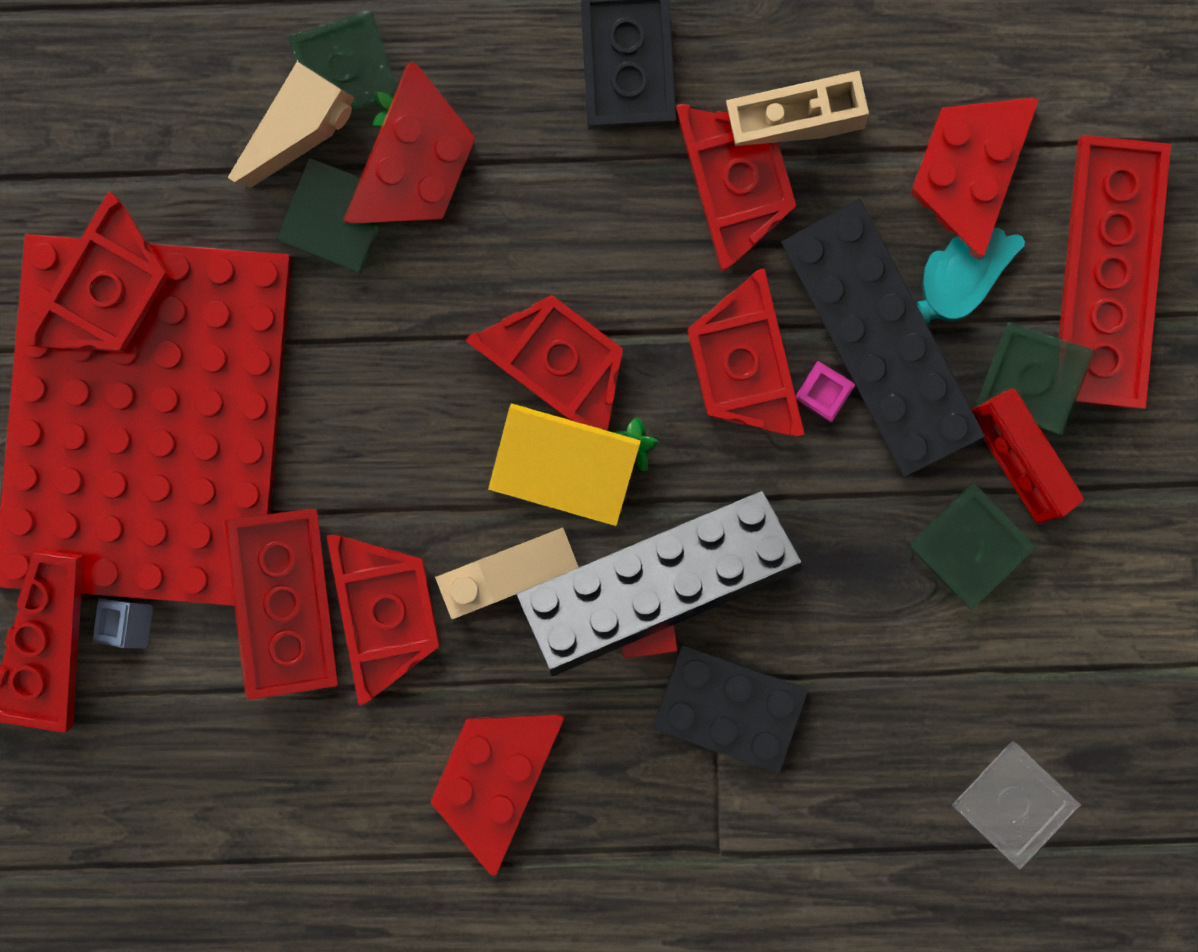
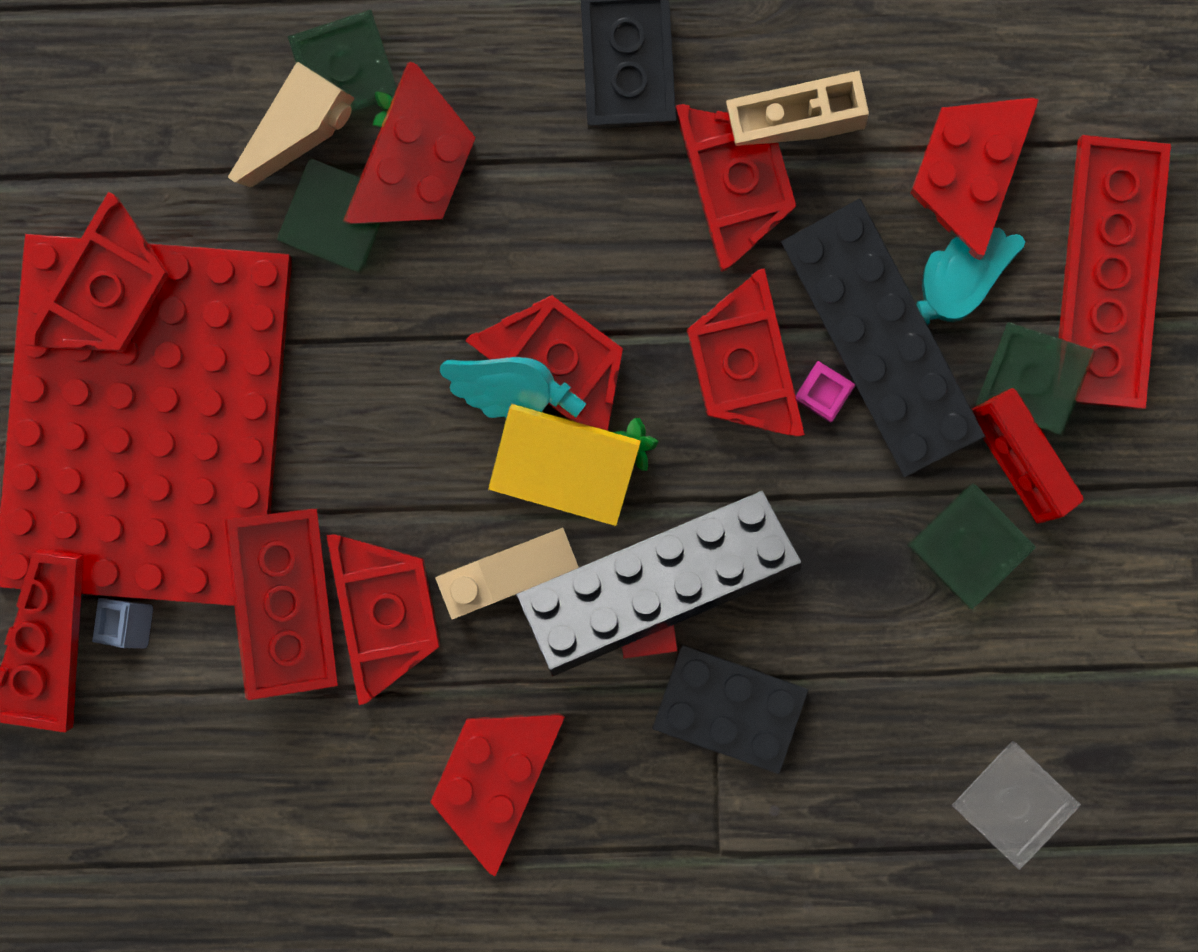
none -> teal animal [440,357,586,418]

